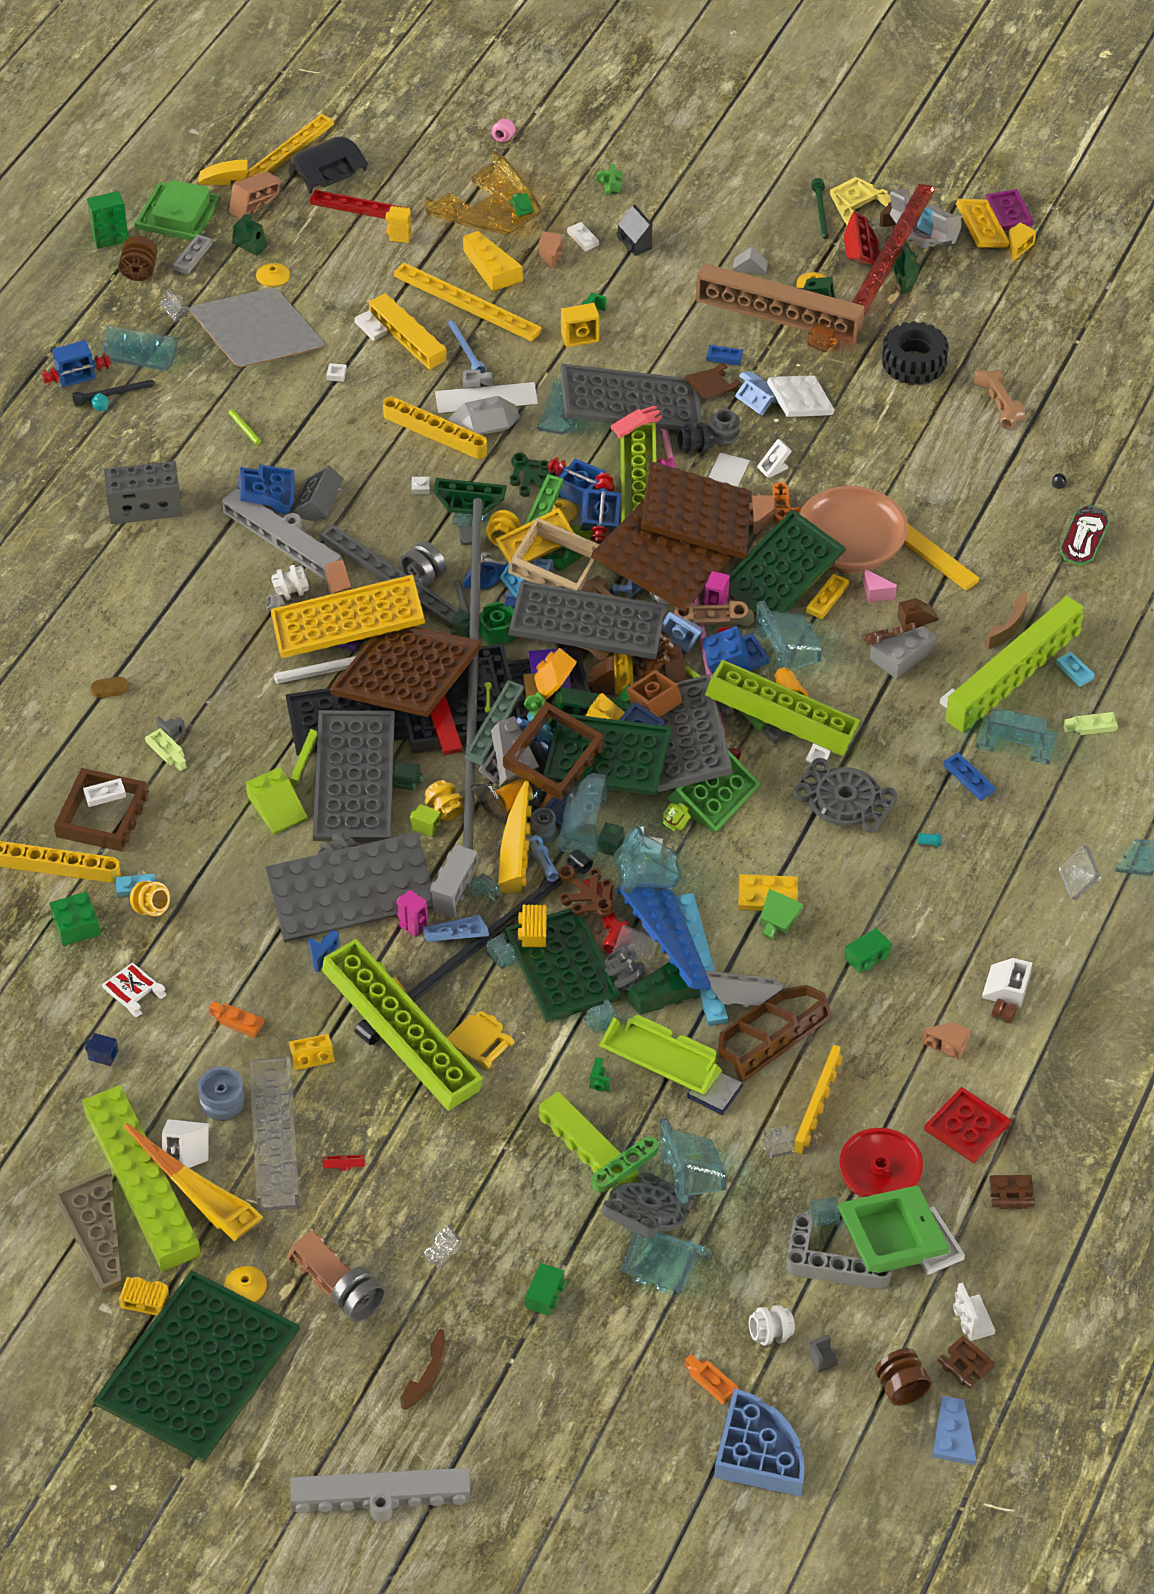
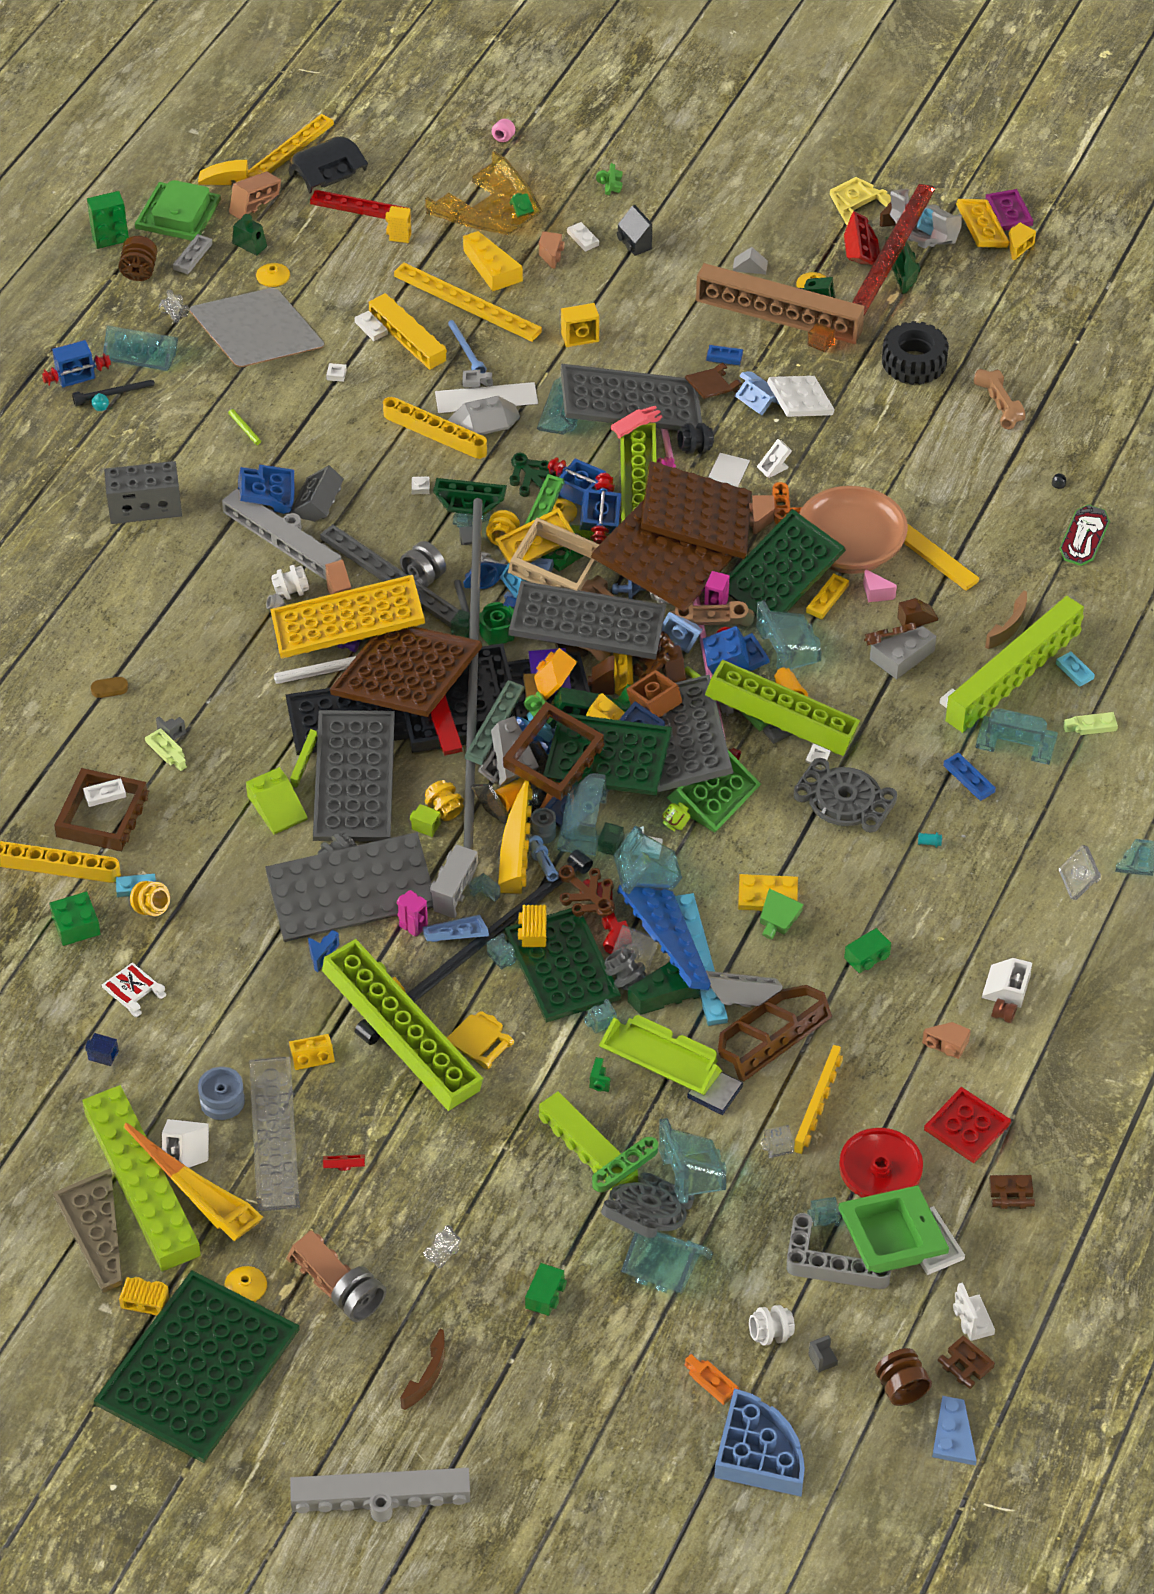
orange hinge [208,1001,265,1037] -> none
clear green brick [393,761,423,791] -> none
lime hinge [484,682,492,713] -> none
green bracket [582,292,607,311] -> none
dark grey piece [709,409,740,446] -> none
dark green piece [811,178,829,239] -> none

